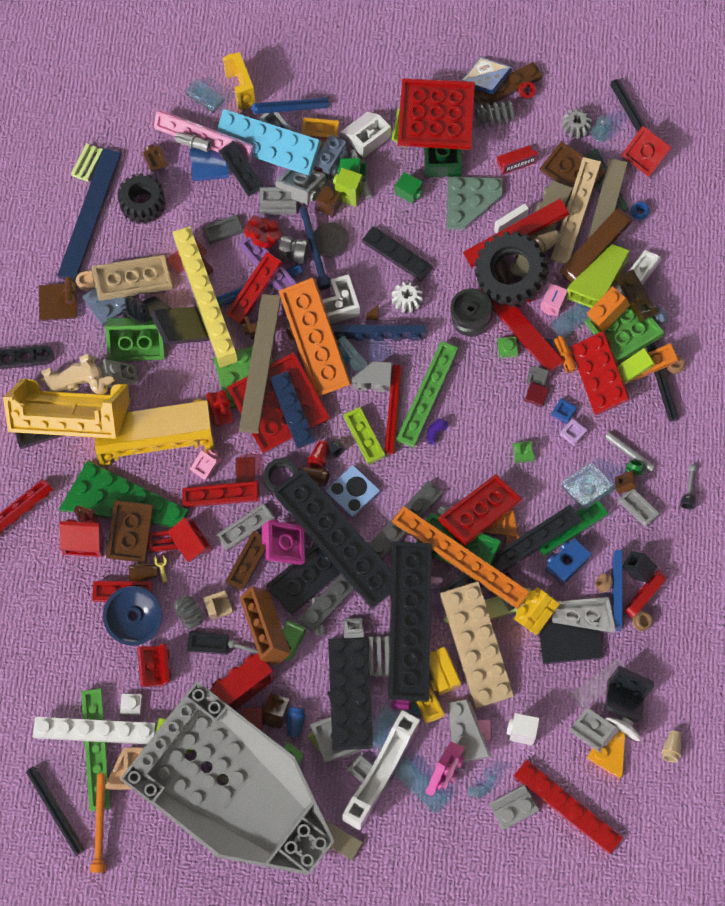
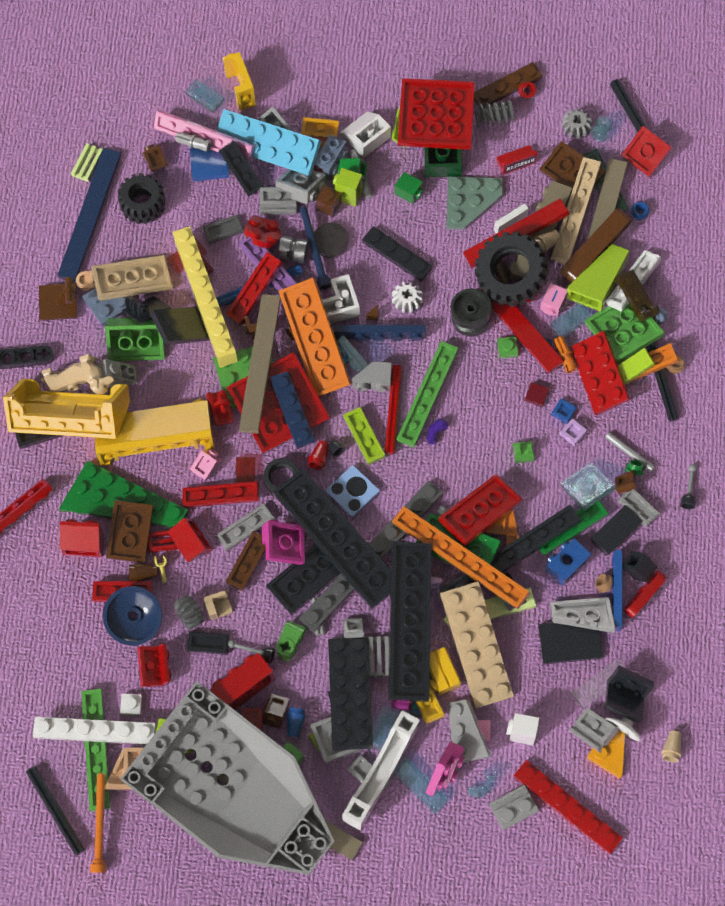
clear red tile [74,505,100,524] -> none
dark orange brick [239,586,291,665] -> none
blue axle [251,98,330,114] -> none
reddish brown cone [302,466,330,487] -> none
tile [462,57,511,95] -> none
yellow brick [513,587,560,636] -> none
dark grey tile [526,366,549,387] -> none
orange brick [586,286,630,332] -> none
medium nougat plate [632,611,652,631] -> none
none -> black piece [591,505,642,556]

